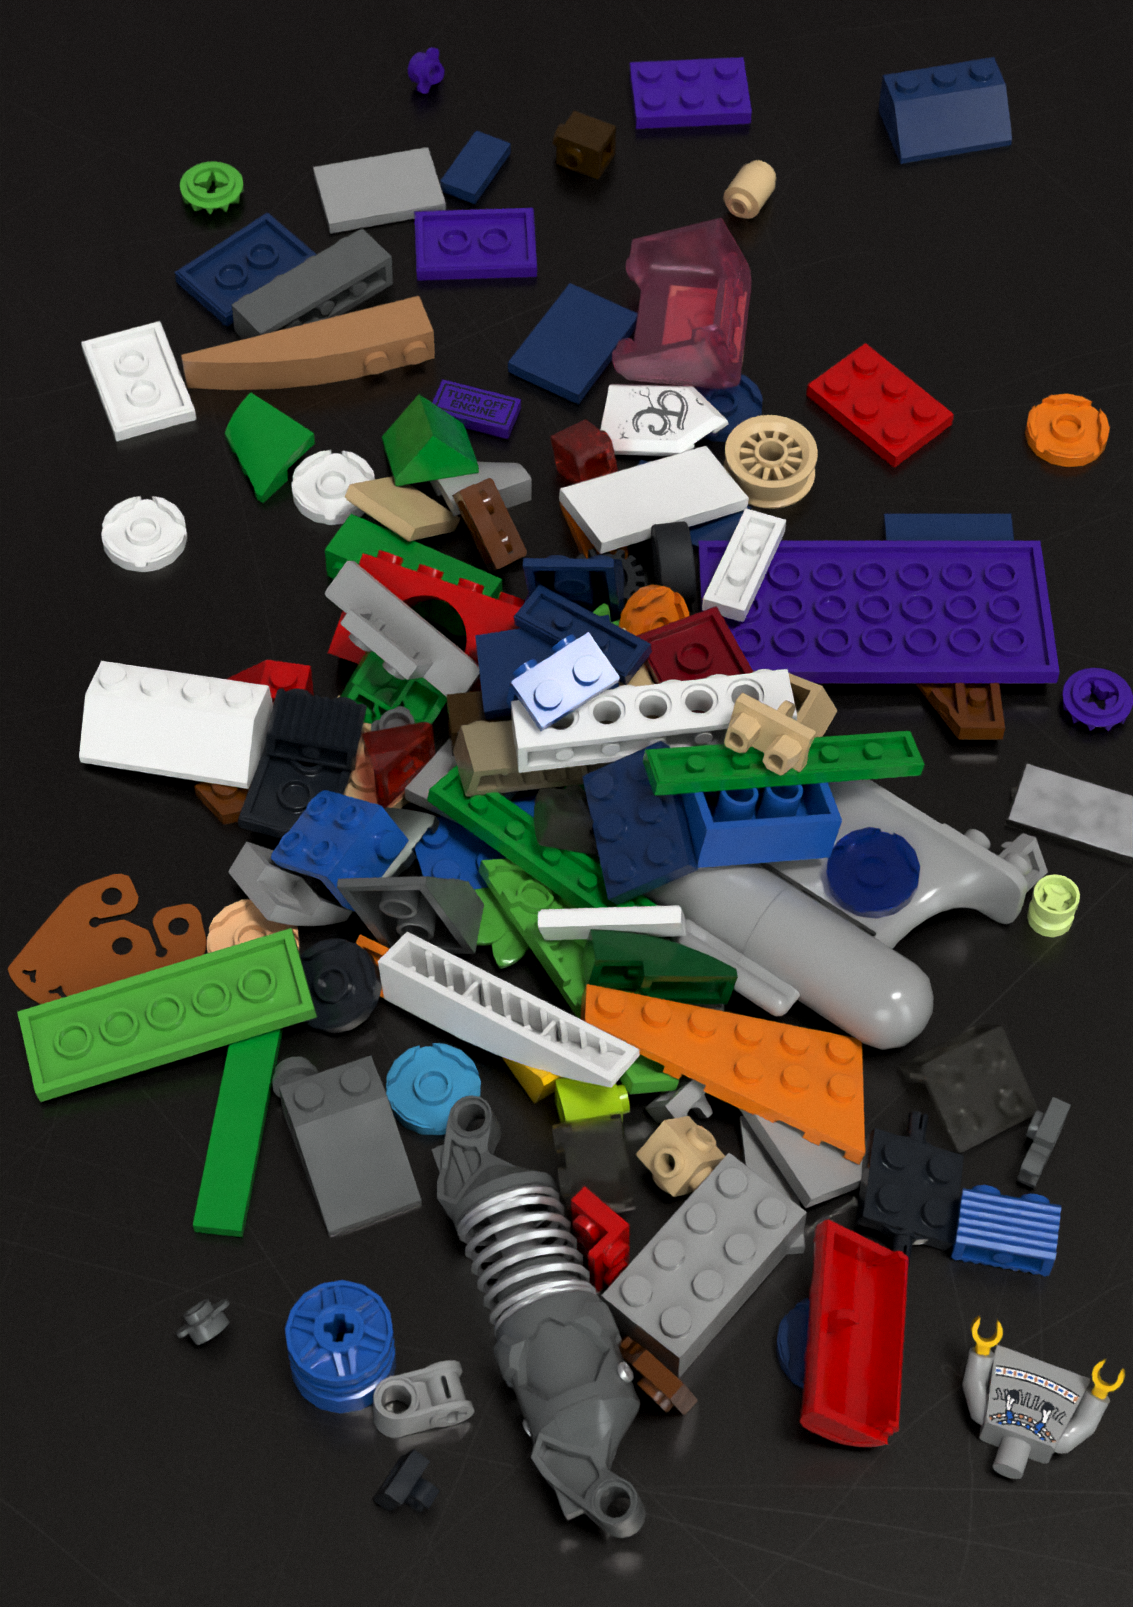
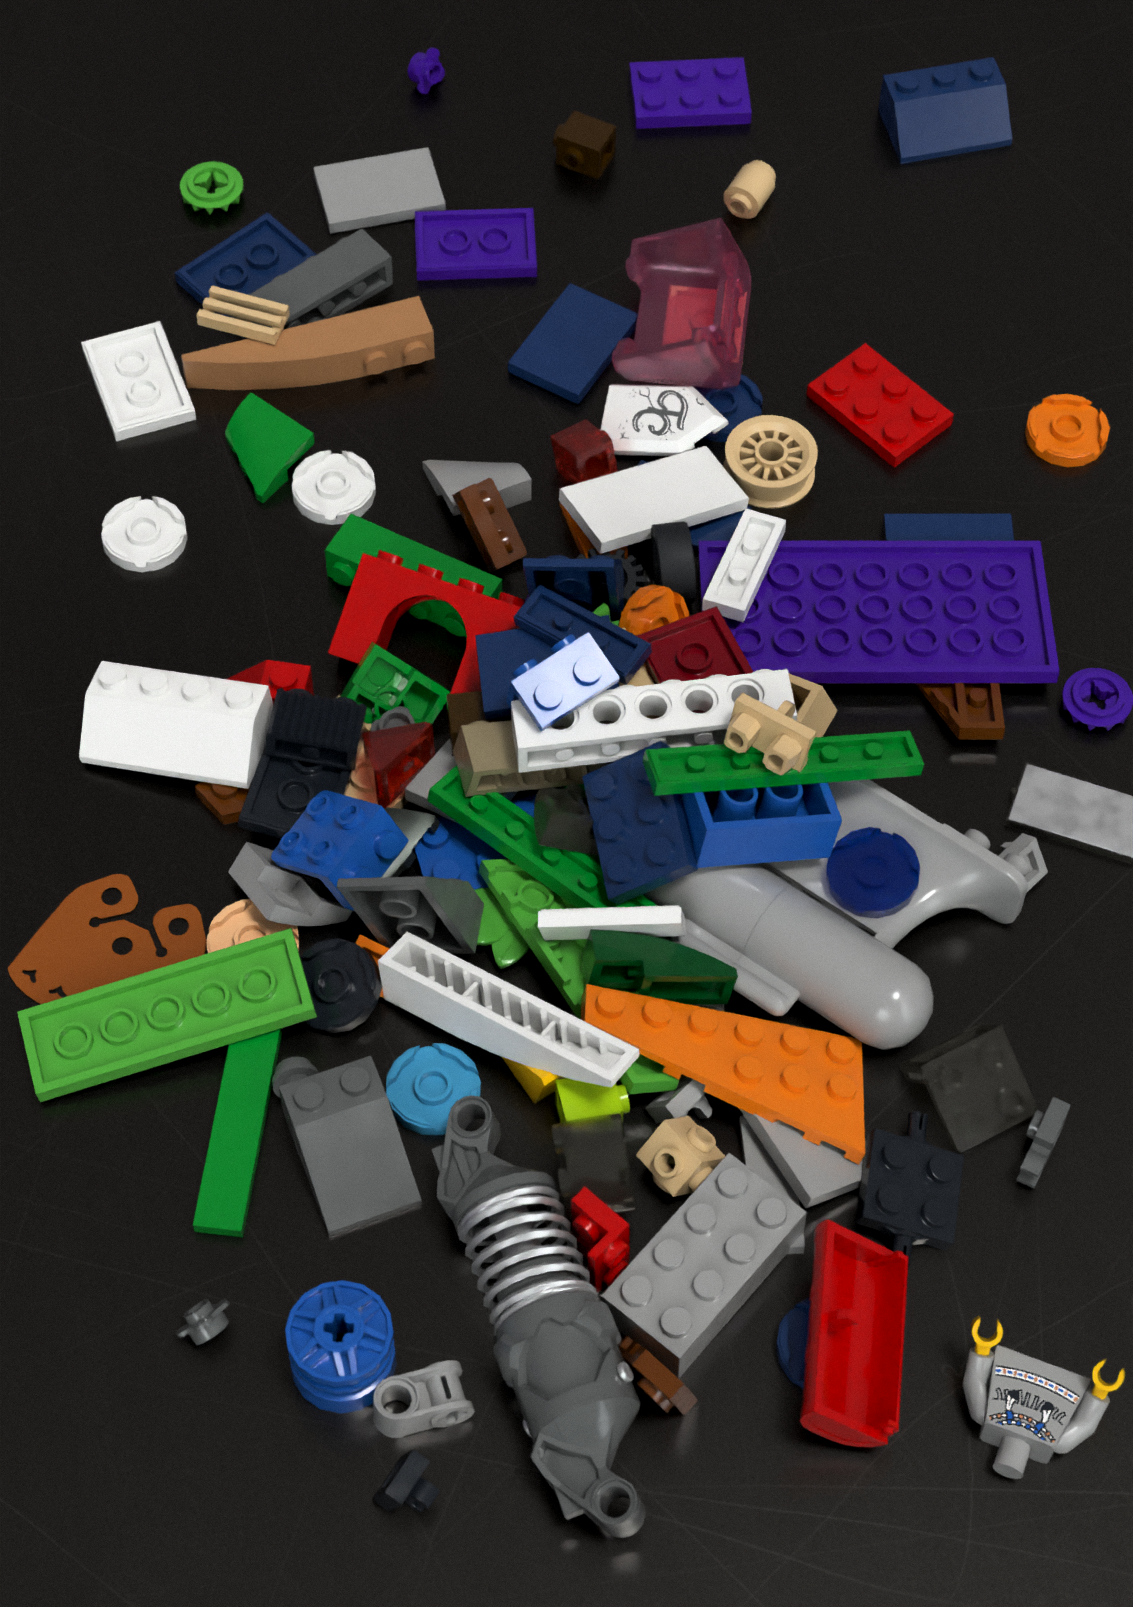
light grey bracket [325,561,480,697] -> none
tan tile [345,476,461,542] -> none
green slope [382,394,479,486] -> none
dark purple tile [432,380,521,439] -> none
dark blue tile [440,131,511,204] -> none
blue brick [951,1185,1061,1276] -> none
yellowish green wheel [1027,874,1080,937] -> none
none -> tan tile [196,286,290,345]

